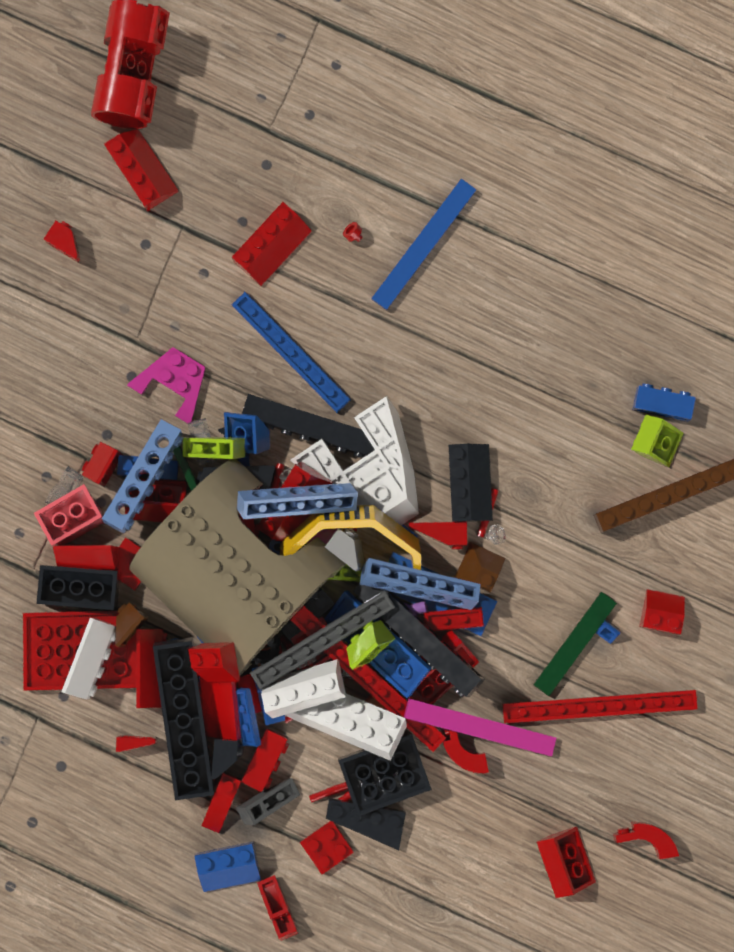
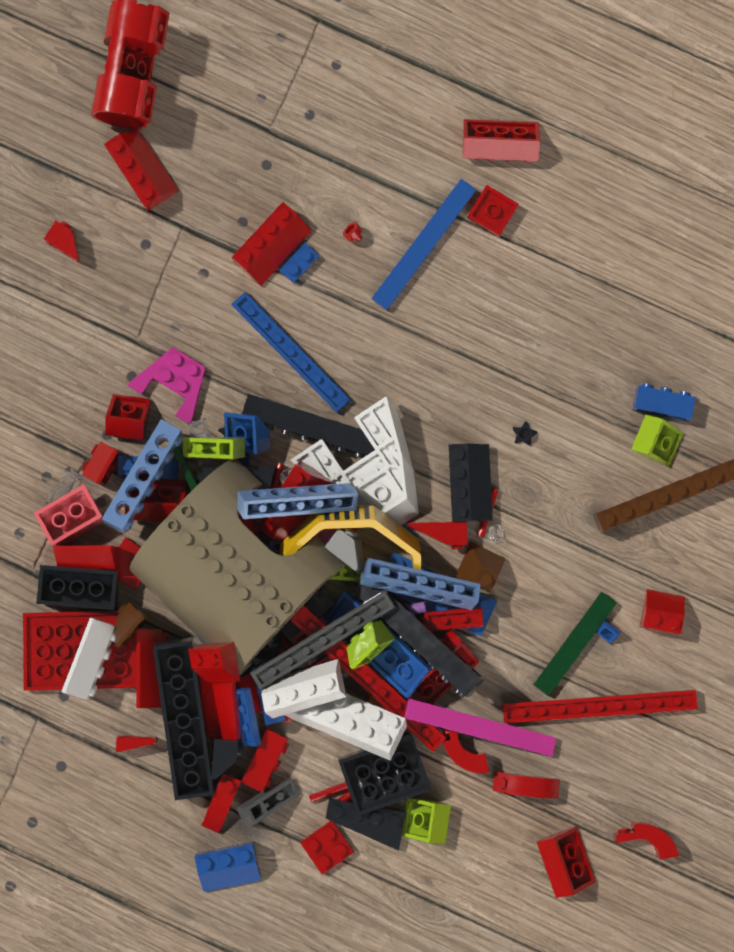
red slope [257,875,299,941] -> none
none -> red slope [105,394,151,440]
none -> blue plate [279,243,319,284]
none -> lime slope [402,797,451,844]
none -> slope [462,119,540,162]
none -> red plate [467,185,519,237]
none -> red arch [493,771,560,799]
none -> black plate [513,421,537,446]

